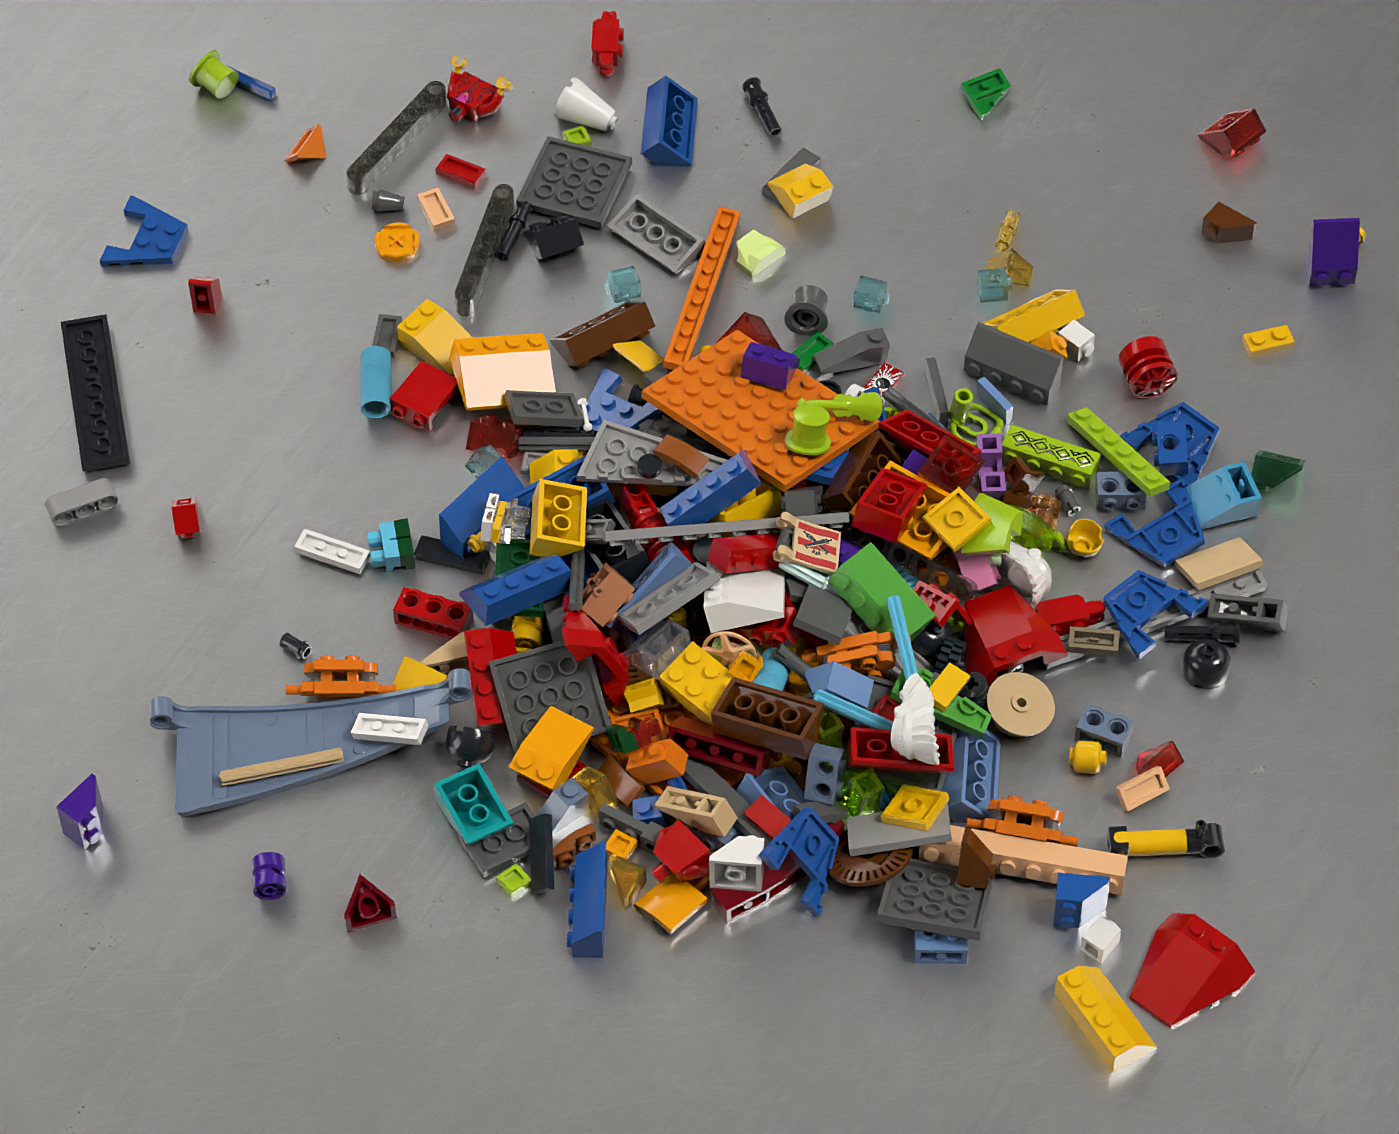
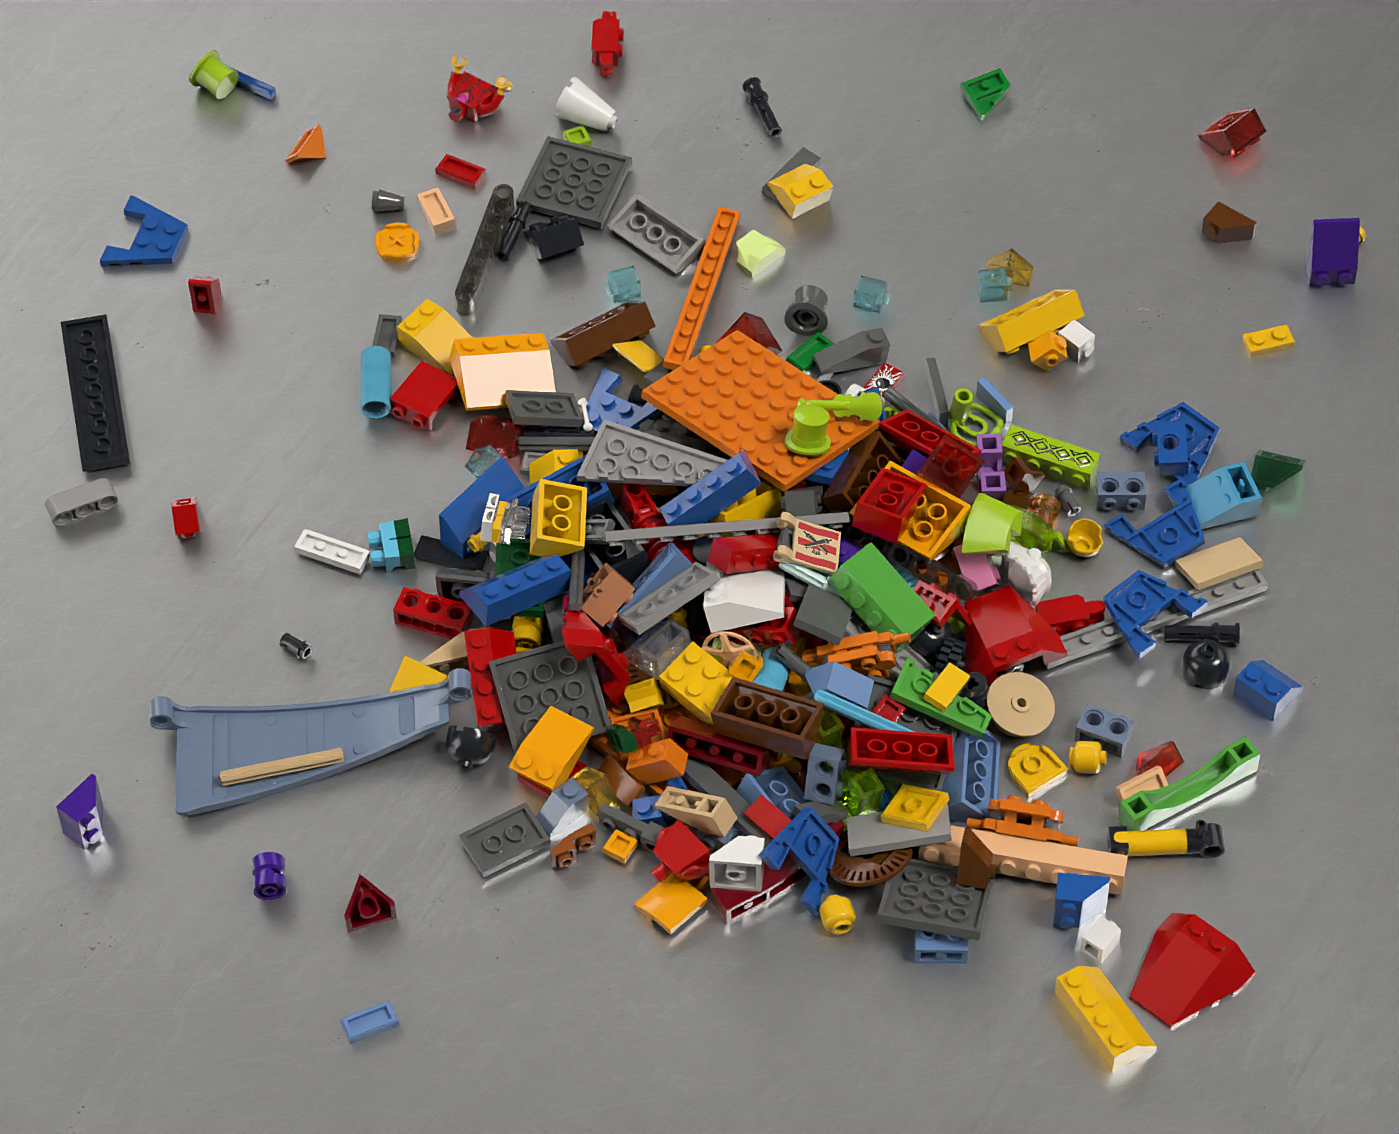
orange piece [286,655,396,698] -> none
clear smoke beam [346,81,447,195] -> none
white plate [351,713,429,745] -> none
teal slope [434,763,514,846] -> none
lime tile [496,863,531,898] -> none
black tile [529,813,554,895] -> none
blue slope [567,842,607,958] -> none
clear yellow slope [609,854,647,911] -> none
black tile [637,454,662,479] -> none
blue slope [641,76,698,167] -> none
dark orange slope [653,435,710,479] -> none
dark purple slope [741,342,800,390] -> none
medium azure axle [887,595,918,681] -> none
white piece [891,673,940,765] -> none
yellow tile [922,487,992,553] -> none
dark grey slope [964,322,1063,406] -> none
clear yellow pin [995,209,1021,251] -> none
lime plate [1067,407,1170,497] -> none
dark tan tile [1068,626,1120,657] -> none
red wheel [1118,336,1178,398] -> none
dark grey slope [1207,593,1289,633] -> none
none -> medium blue tile [340,1000,399,1044]
none -> dark grey slope [435,568,491,603]
none -> yellow head [819,895,856,935]
none -> yellow tile [1007,743,1068,798]
none -> bright green arch [1118,736,1261,831]
none -> blue slope [1233,660,1303,721]

